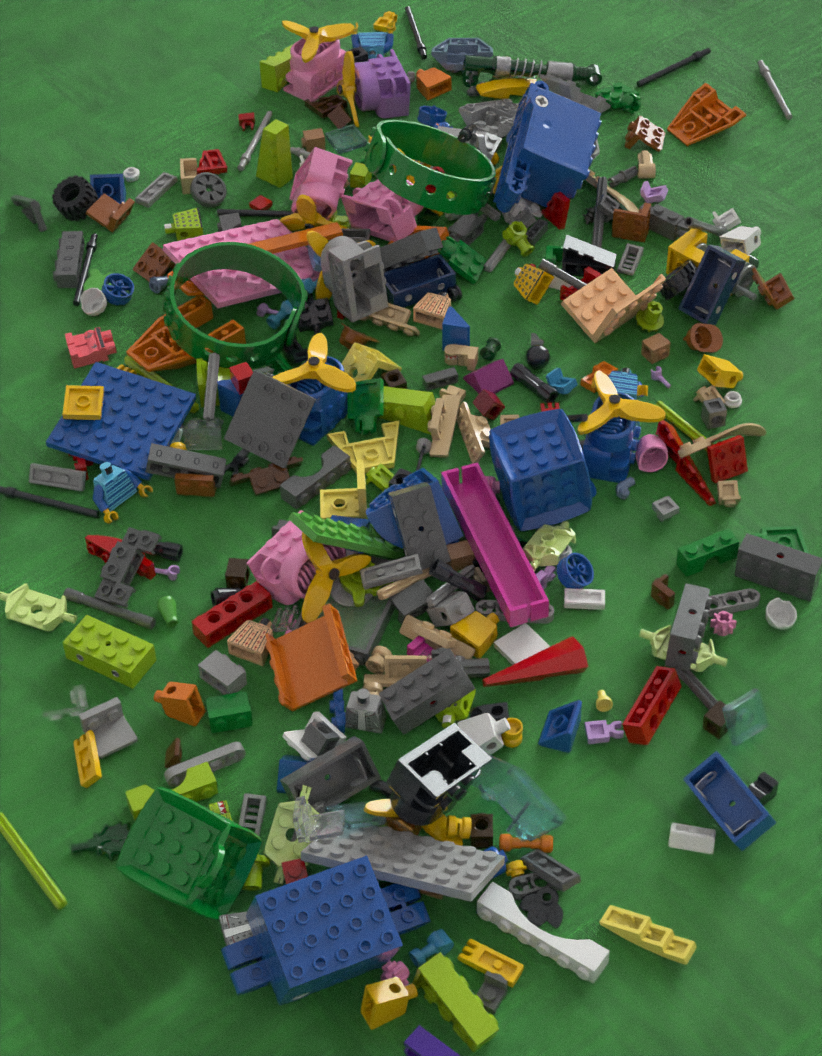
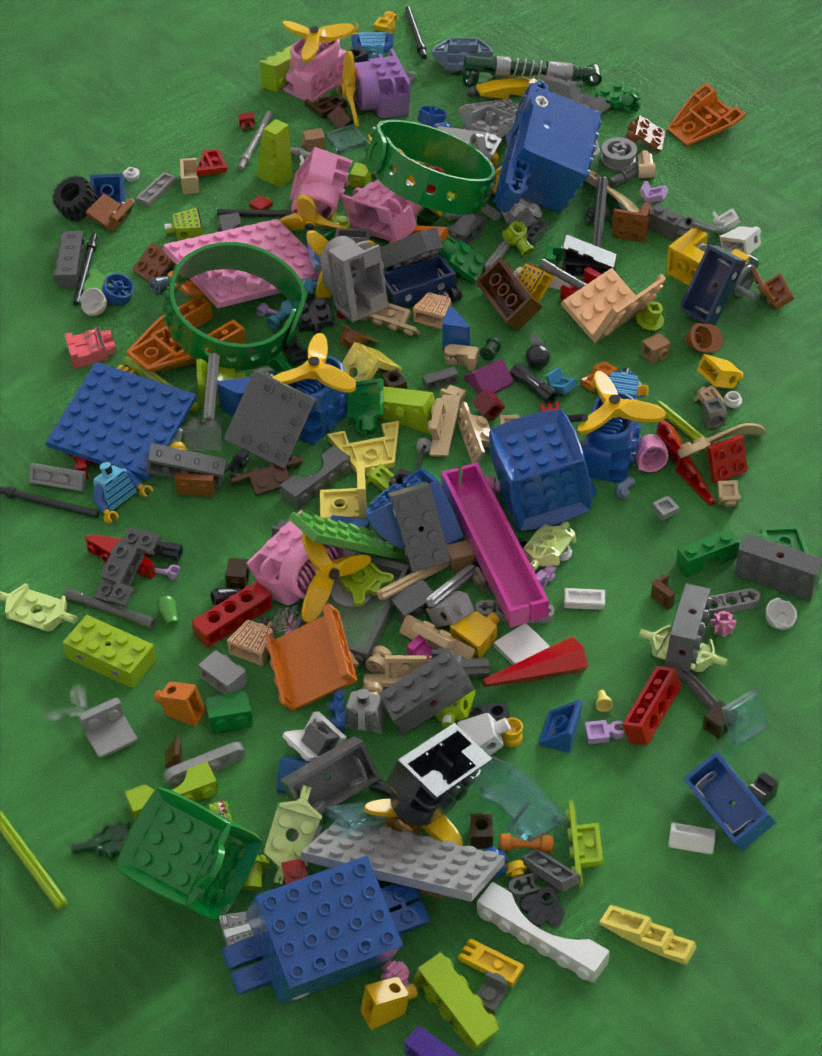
dark grey wing [10,195,47,232] -> none
yellow plate [62,385,104,420] -> none
yellow hinge [73,730,102,788] -> none
dark grey wheel [190,172,227,208] -> none
red panel [229,362,253,394] -> none
light grey slope [239,793,267,837] -> none
orange tile [249,222,343,254] -> none
clear bracket [293,796,345,843] -> none
light grey tile [360,553,423,589] -> none
dark azure leg [409,929,454,968] -> none
orange torso [416,68,452,100] -> none
black axle [429,559,487,602] -> none
yellow wheel [445,815,471,839] -> none
black pin [457,124,477,143] -> none
red wing [541,192,570,230] -> none
blue wheel [557,553,594,589] -> none
dark grey bracket [596,193,620,223] -> none
light grey slope [617,243,644,276] -> none
black bar [636,48,711,87] -> none
lavender hand [651,366,671,388] -> none
black bush [659,260,697,301] -> none
light grey bar [757,60,792,120] -> none
none -> reddish brown brick [475,257,543,331]
none -> lime bracket [566,800,604,887]
none -> light grey wheel [600,137,637,171]

